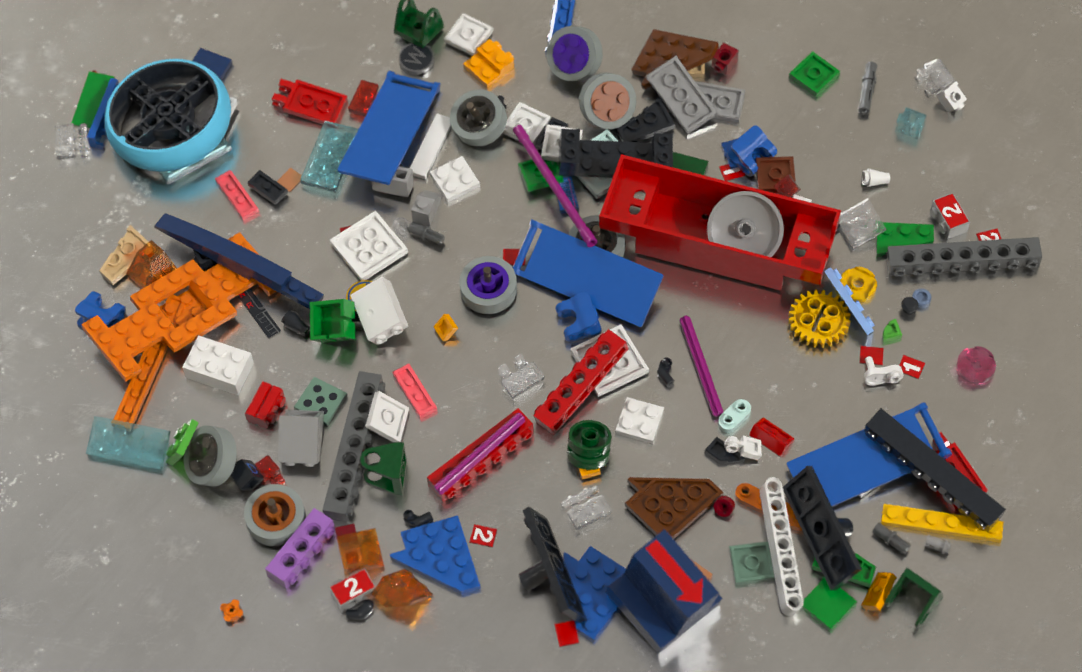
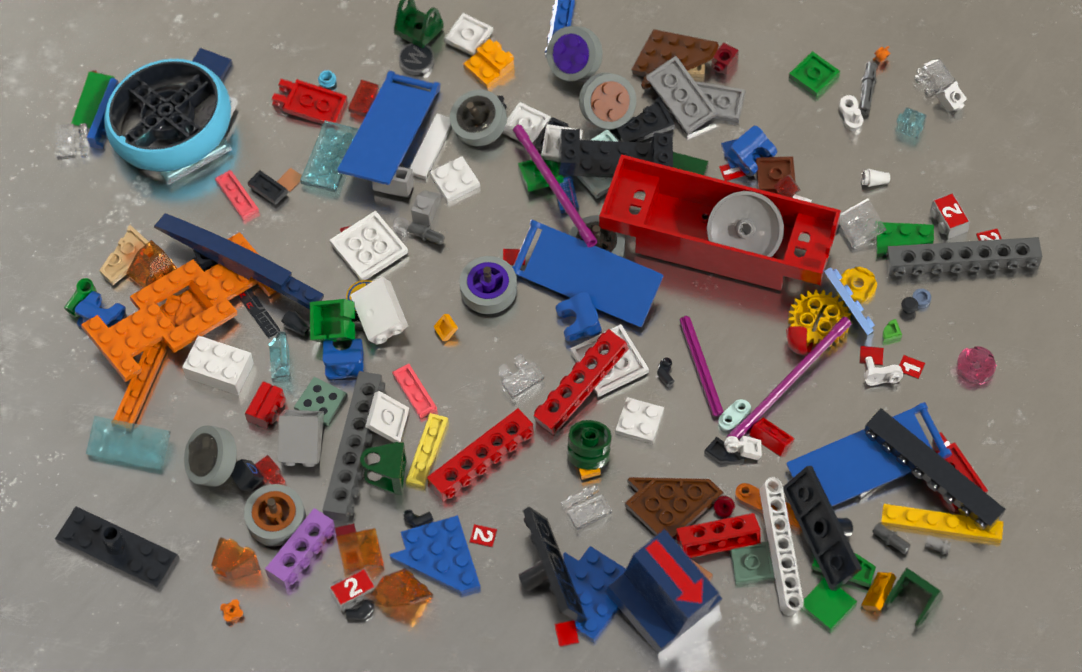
bright green plate [165,419,199,466] -> none
magenta axle [434,413,525,495] -> none
none -> black plate [55,506,179,590]
none -> green piece [64,278,97,317]
none -> clear orange slope [211,537,261,581]
none -> clear light blue tile [269,332,292,382]
none -> medium azure plate [318,70,336,88]
none -> blue piece [323,338,364,379]
none -> light yellow tile [406,413,449,489]
none -> red brick [676,513,761,558]
none -> magenta piece [726,316,852,440]
none -> red helmet [786,326,813,356]
none -> white piece [839,95,863,131]
none -> orange plate [872,46,891,63]

